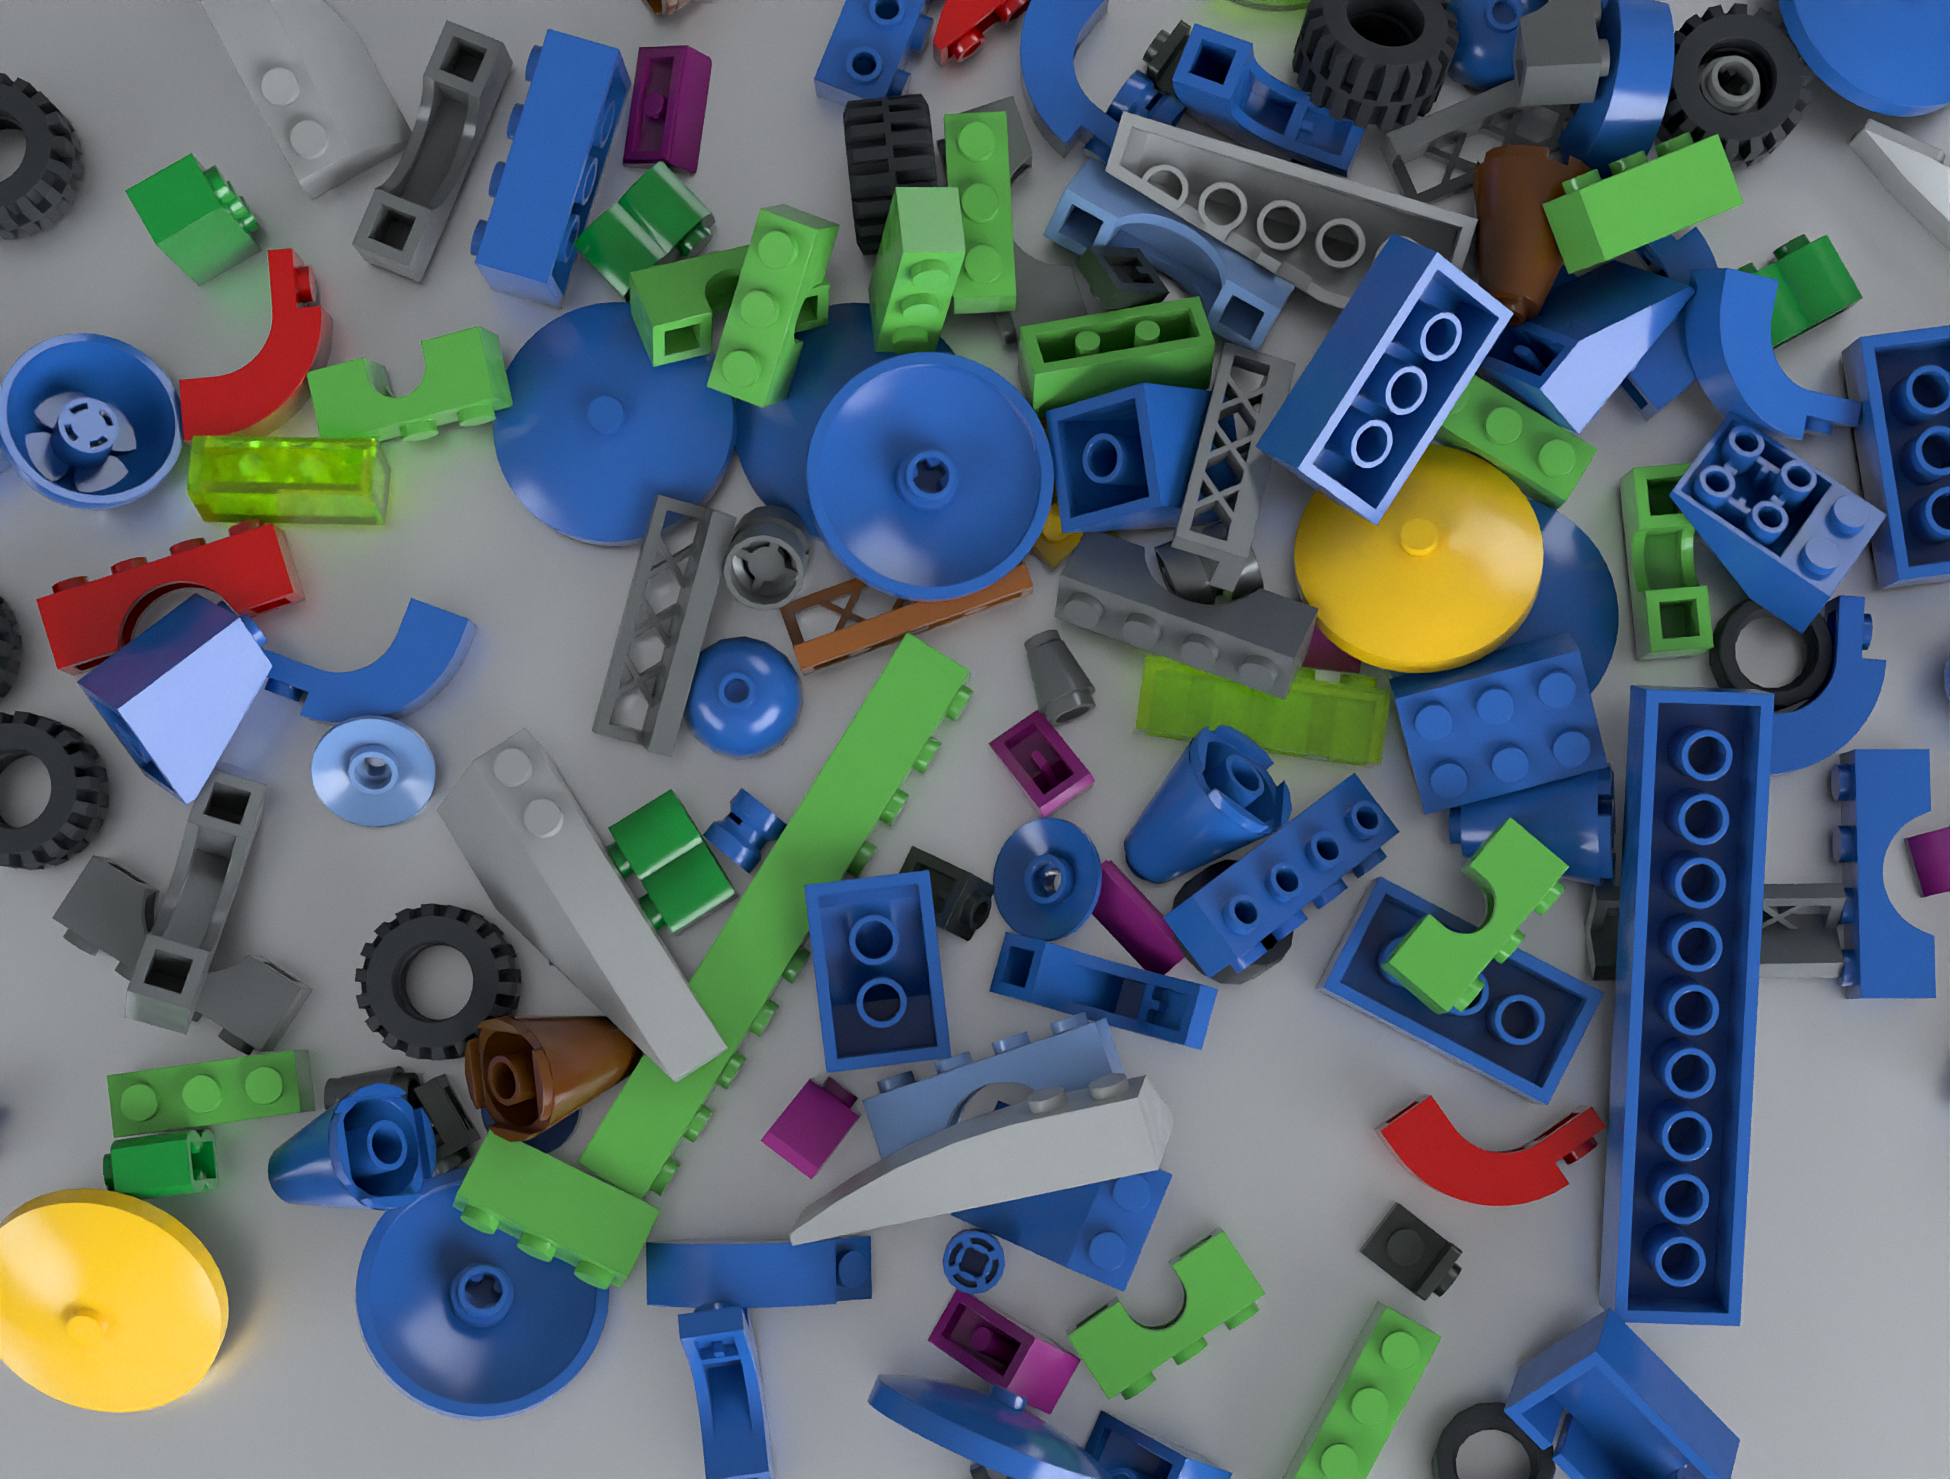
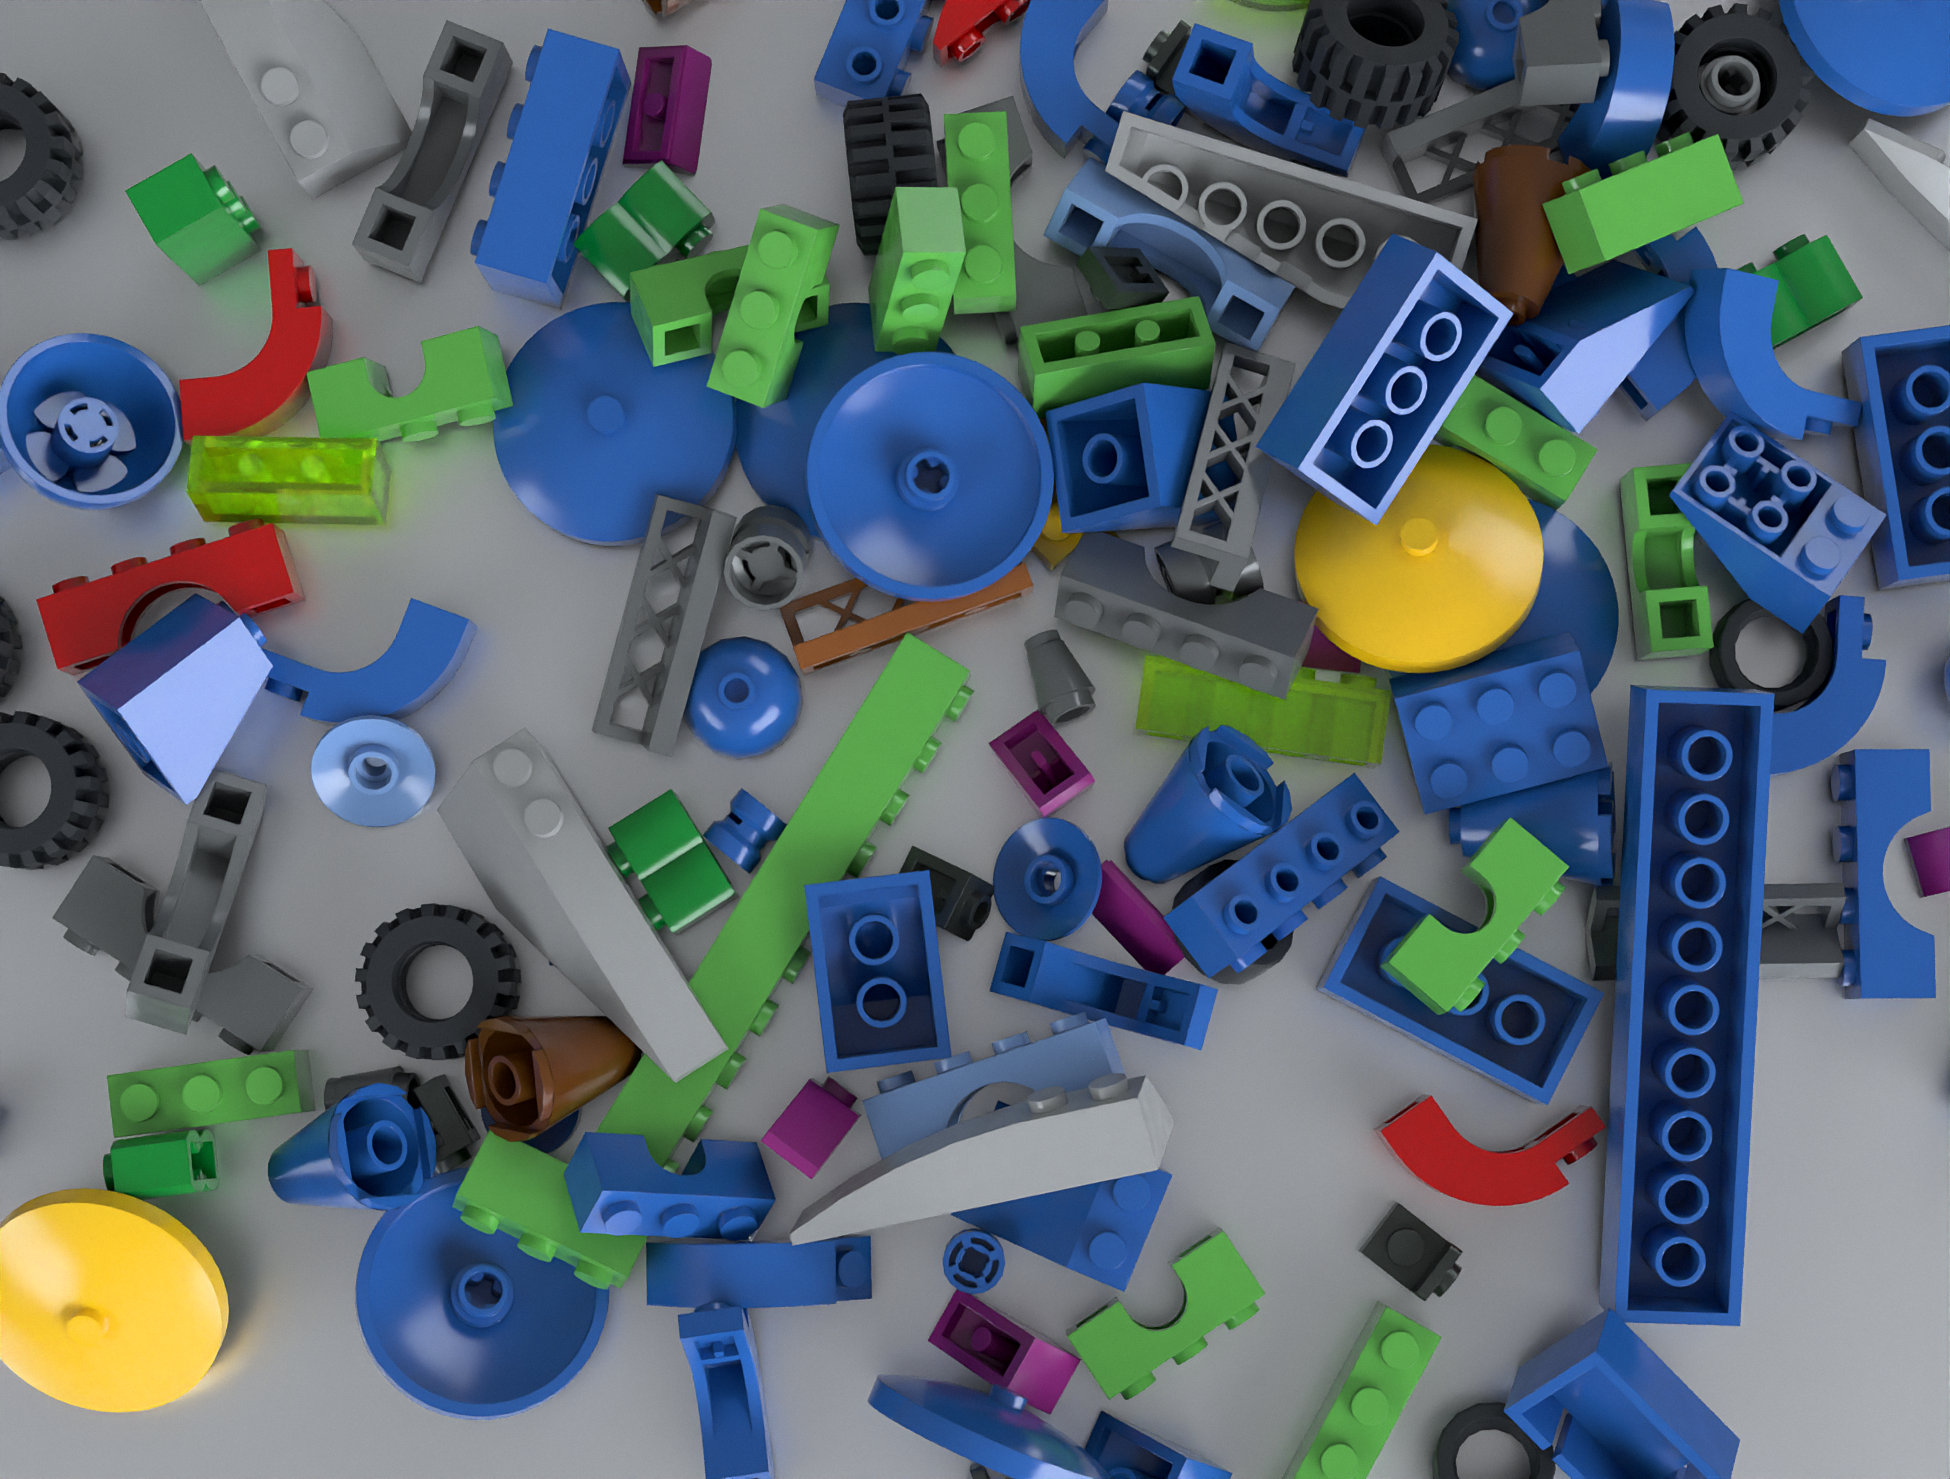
none -> blue arch [564,1132,776,1241]

